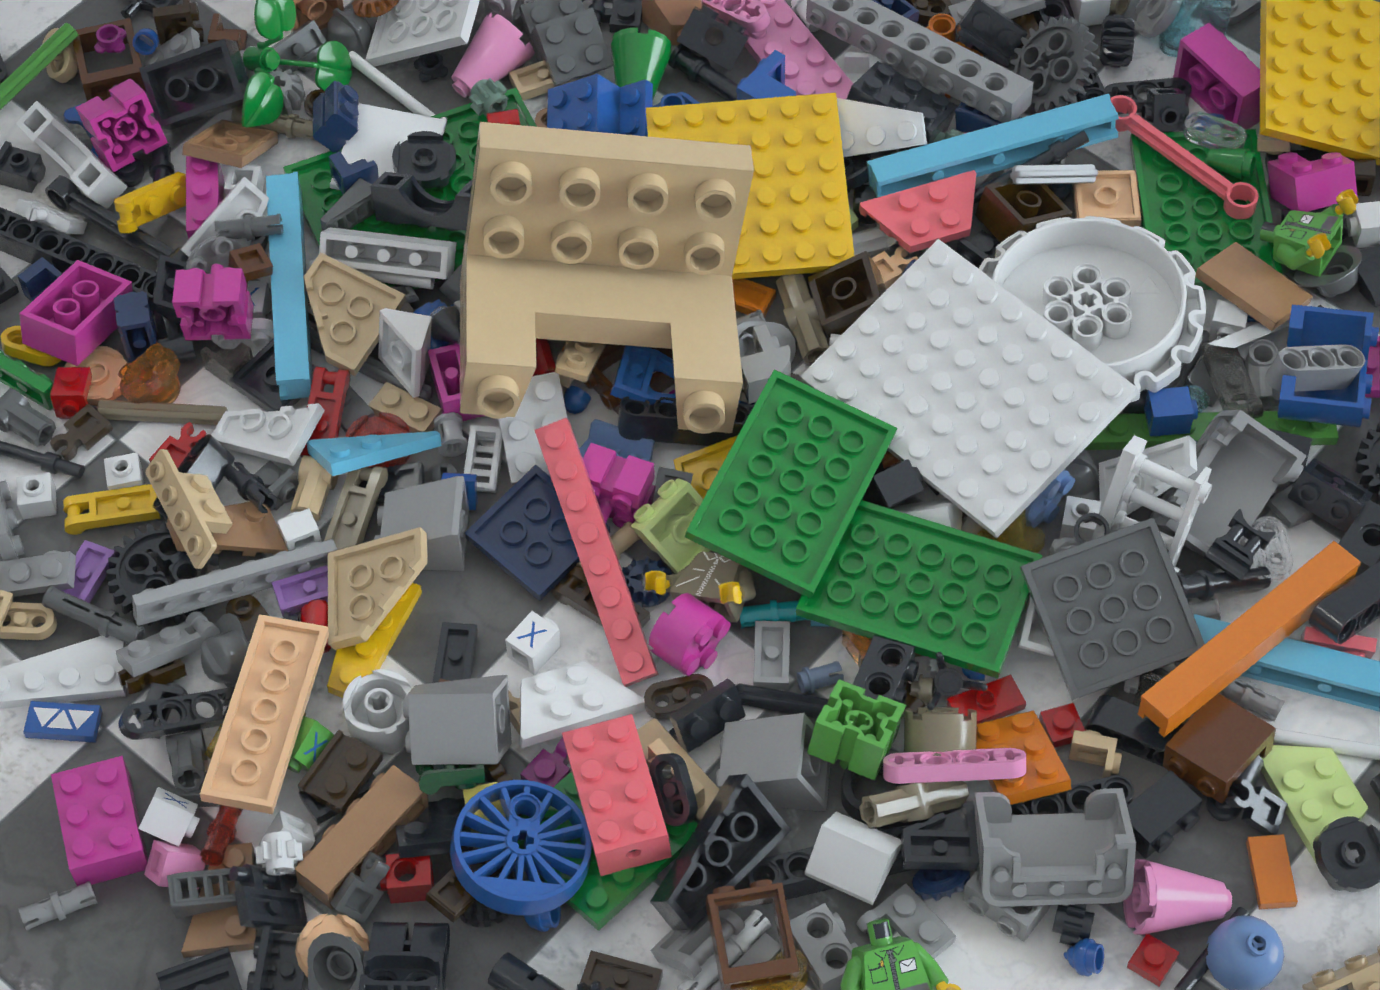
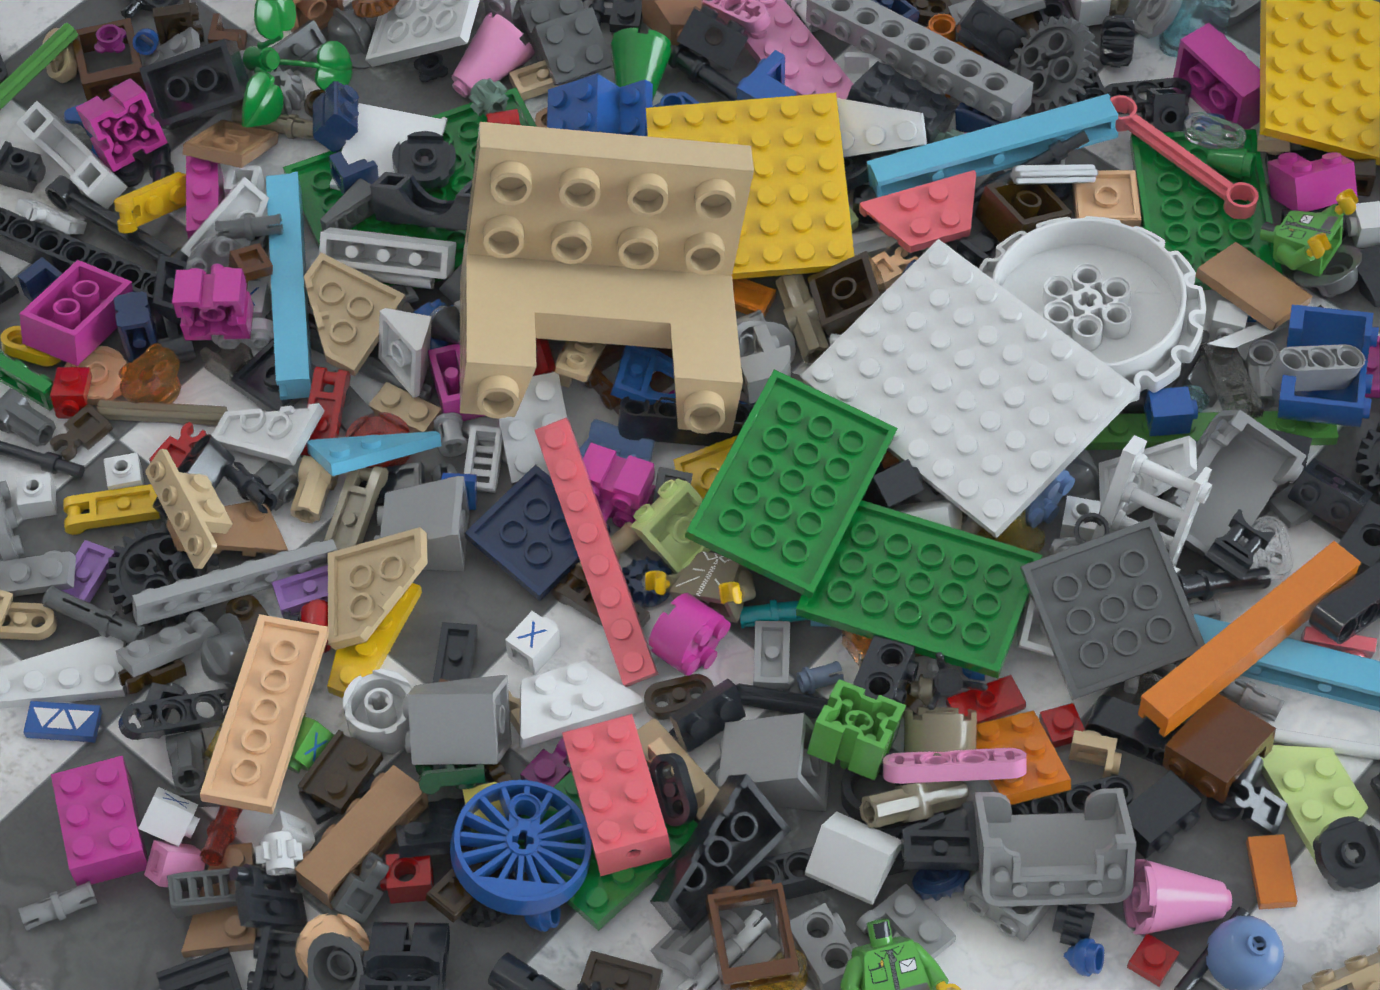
white plate [277,508,322,551] -> none
white piece [349,51,436,117] -> none
blue hinge [563,385,591,414] -> none

